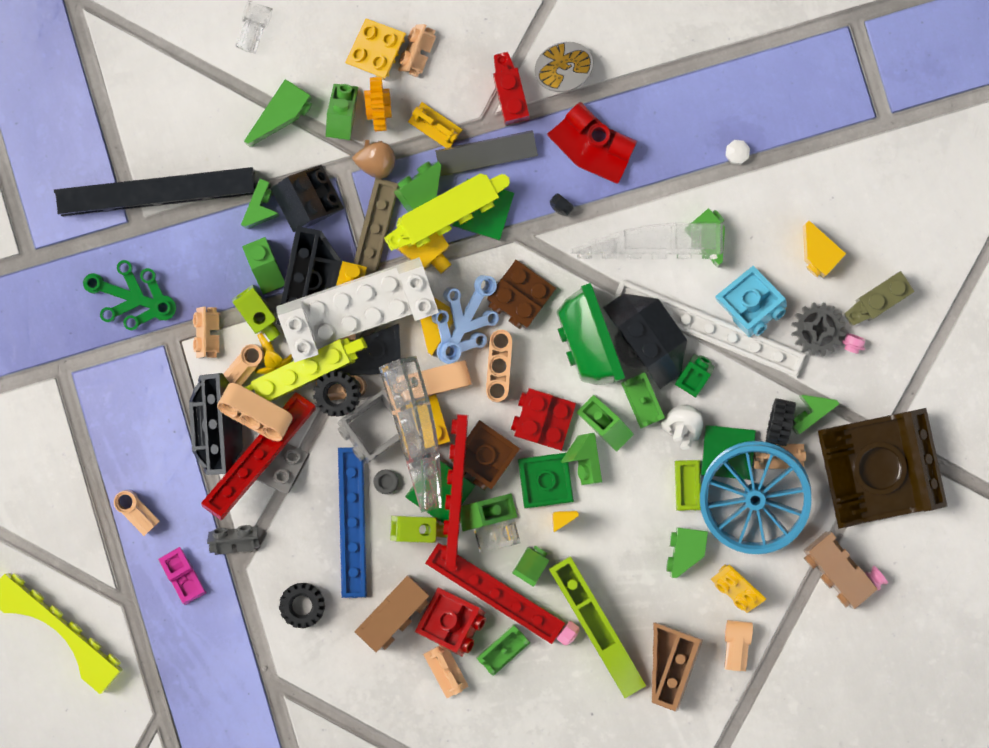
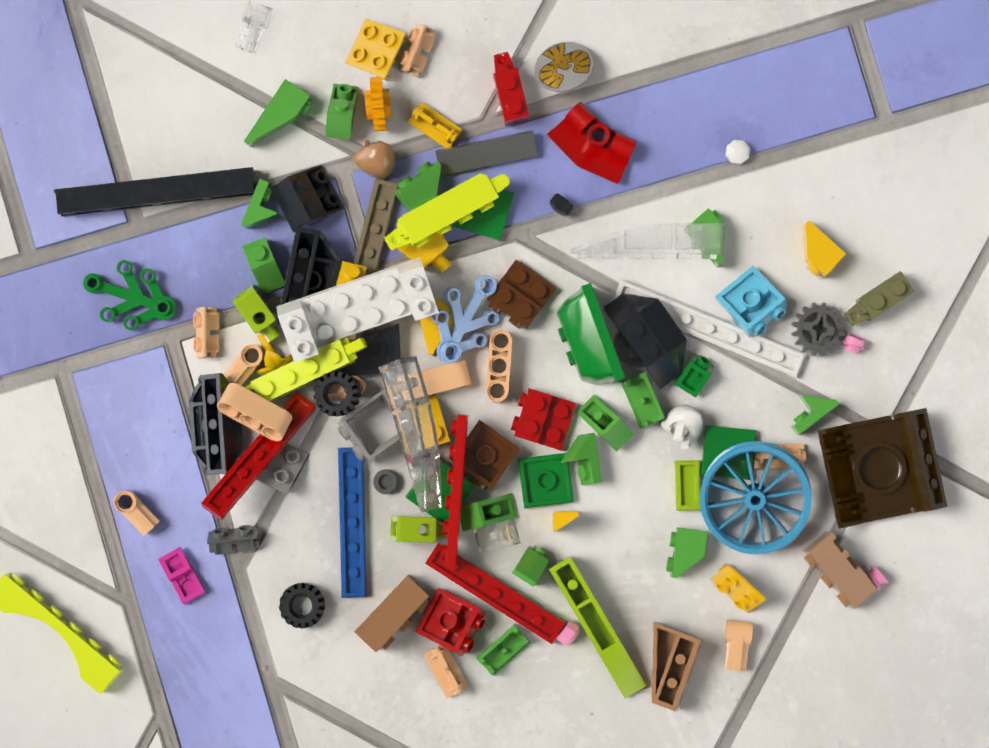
black tyre [766,398,796,446] -> none

